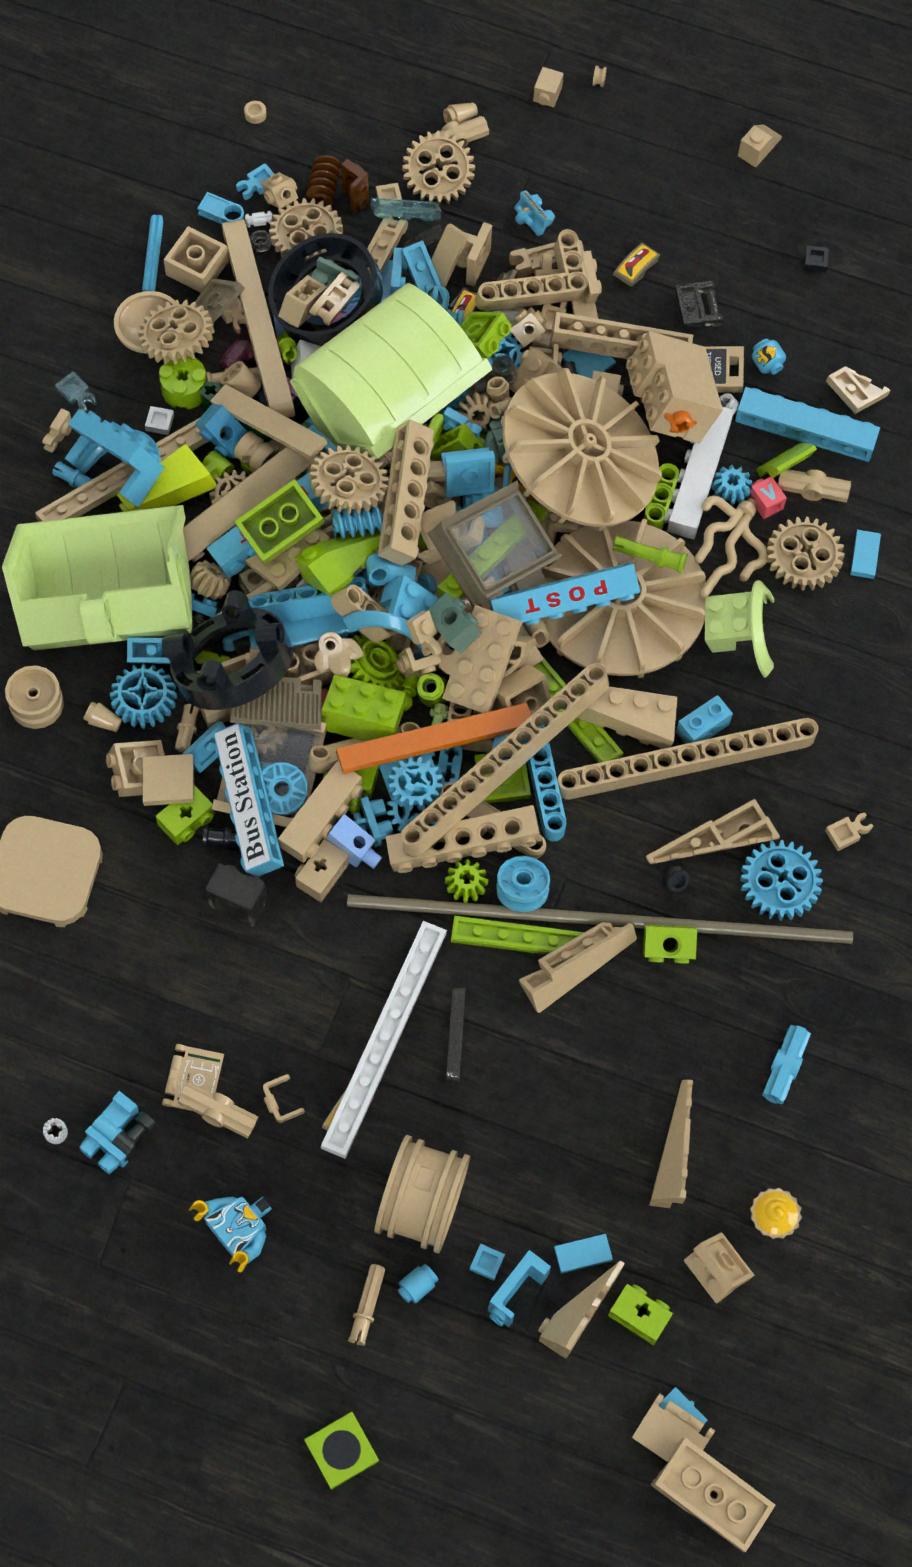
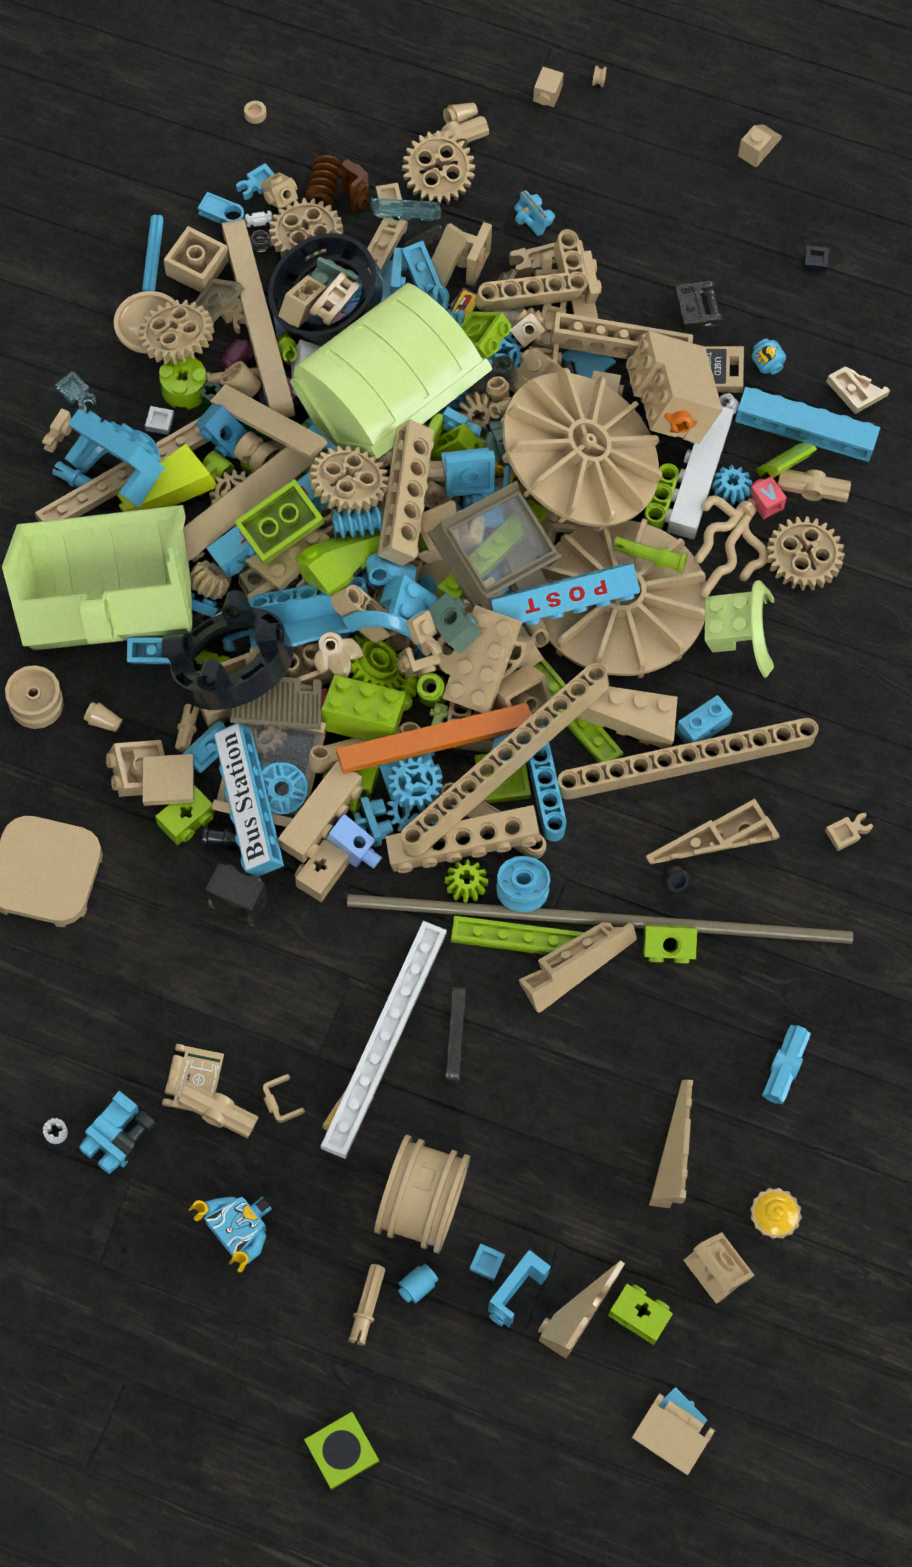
medium azure gear [110,663,177,729] -> none
medium azure beam [438,746,462,786] -> none
medium azure tile [554,1234,613,1274] -> none
slope [613,243,660,287] -> none
tan piece [651,1438,775,1552] -> none
medium azure gear [740,840,823,921] -> none
medium azure tile [850,530,881,579] -> none

